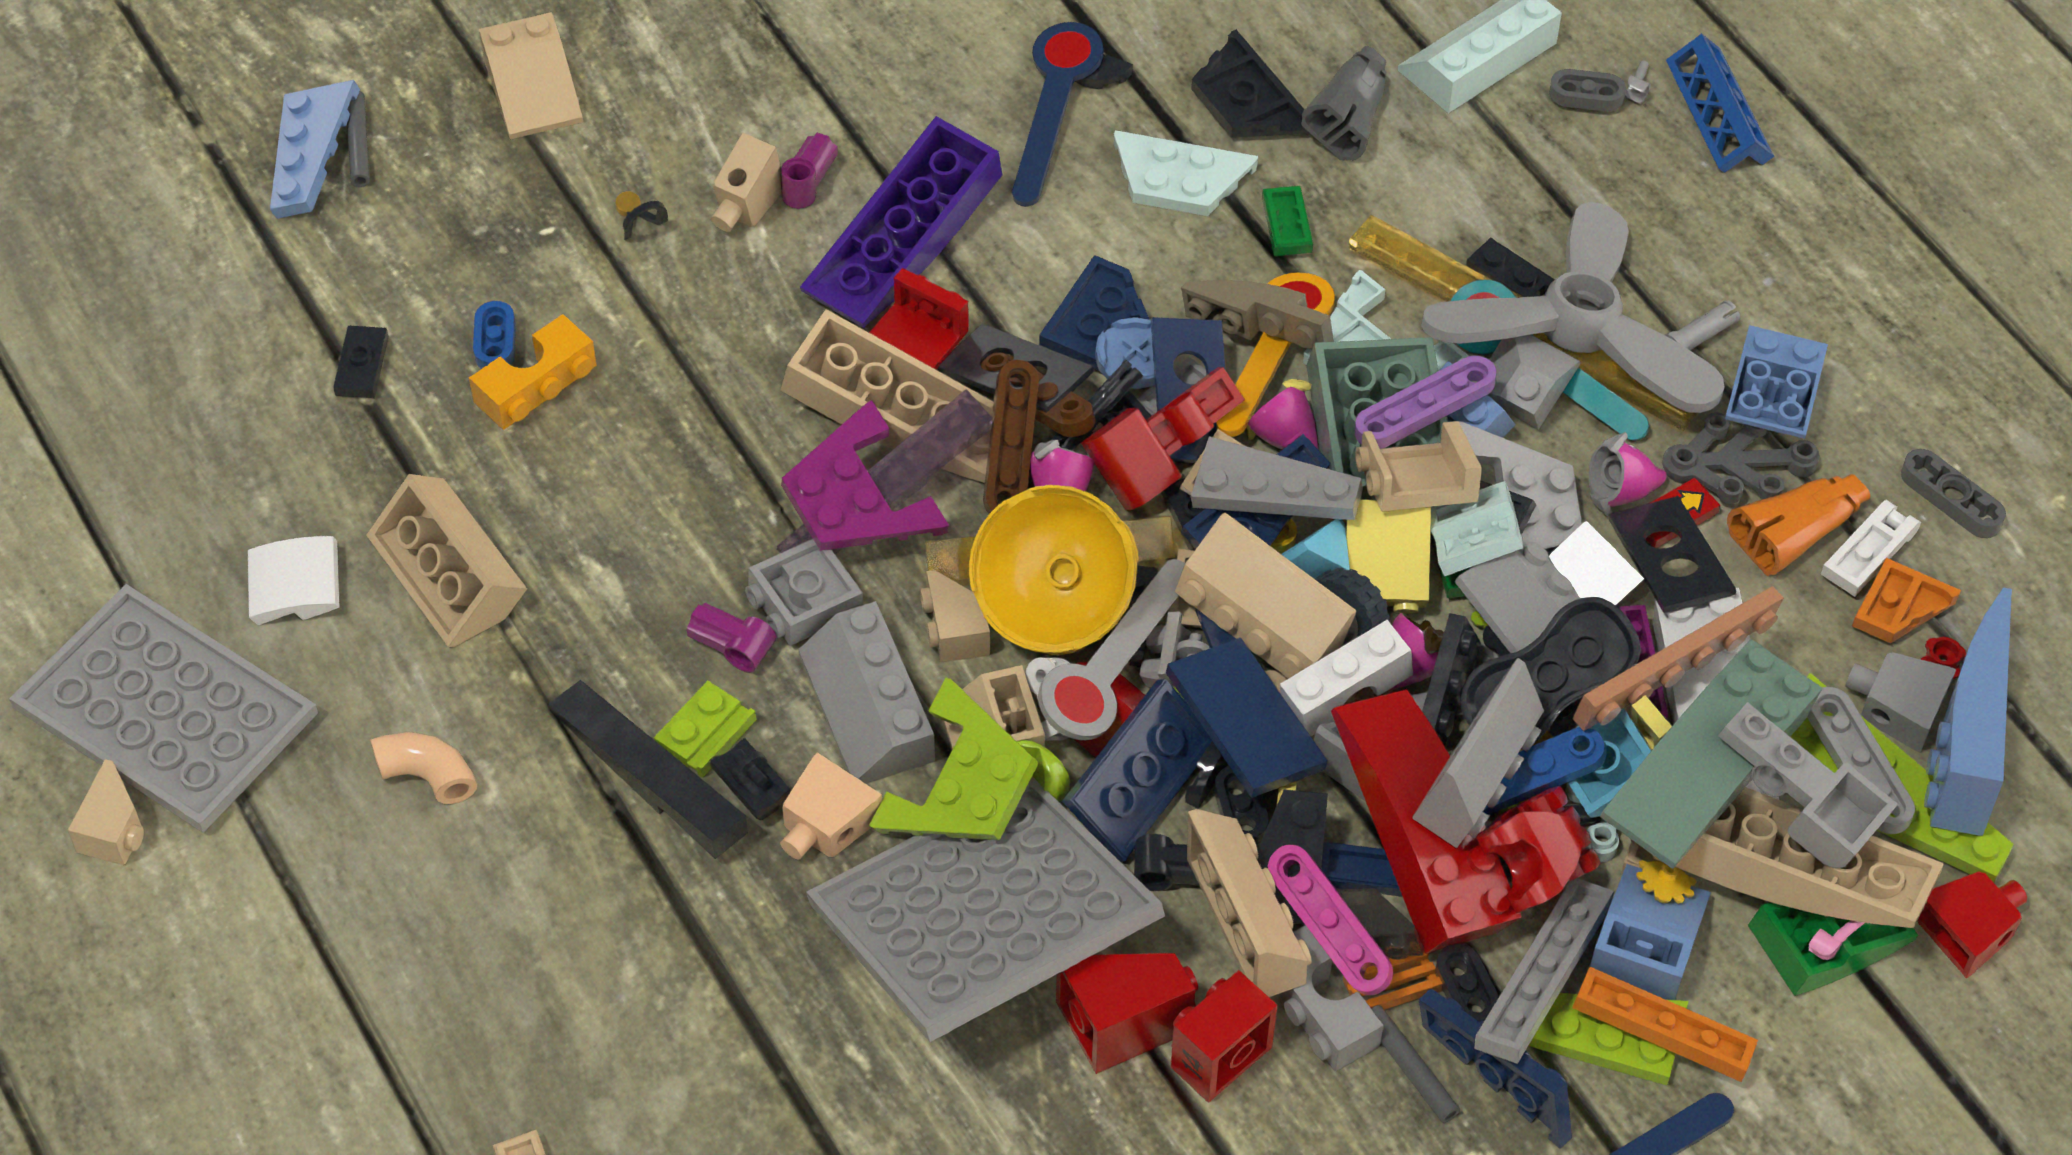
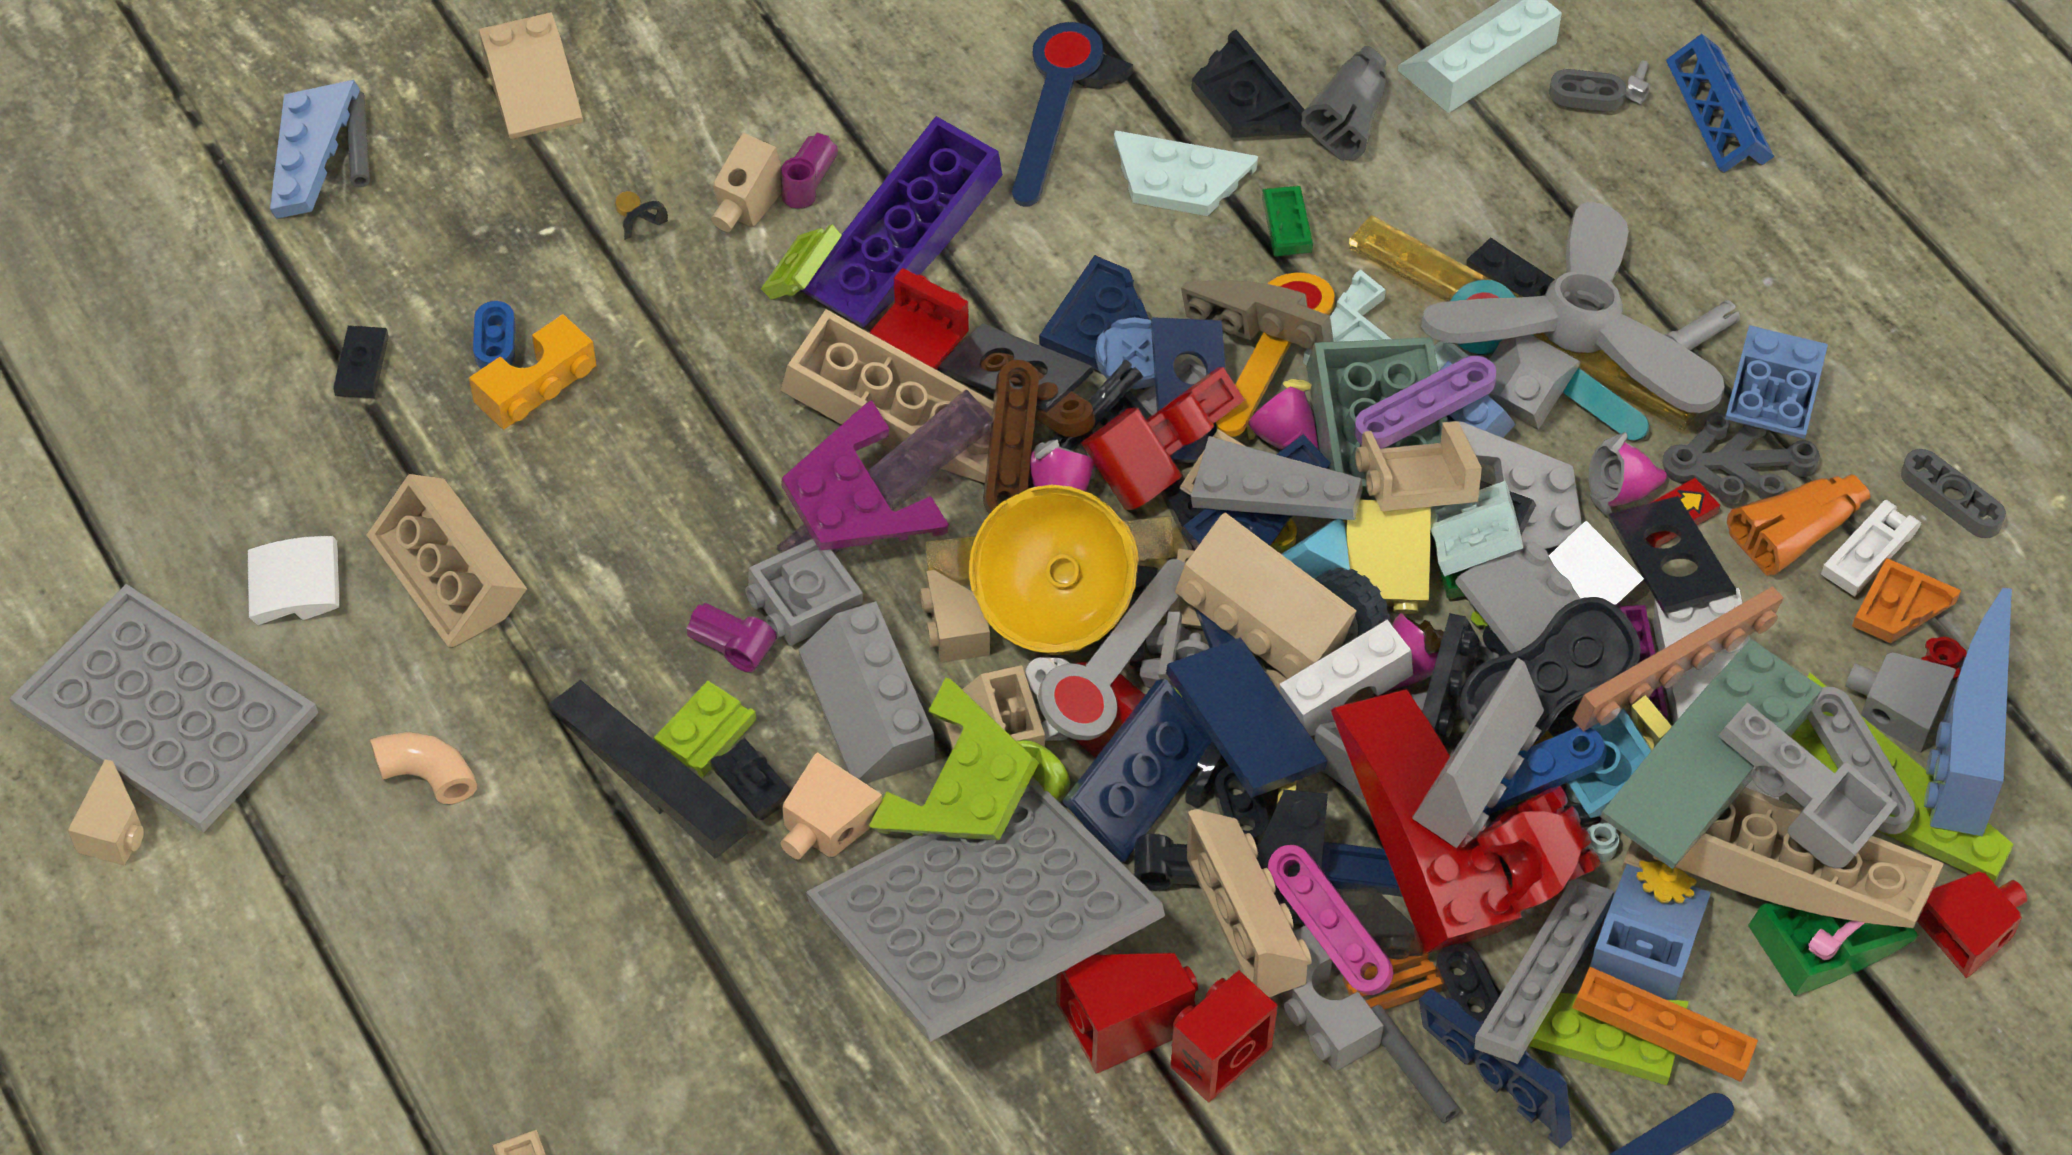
none -> lime plate [761,224,842,300]

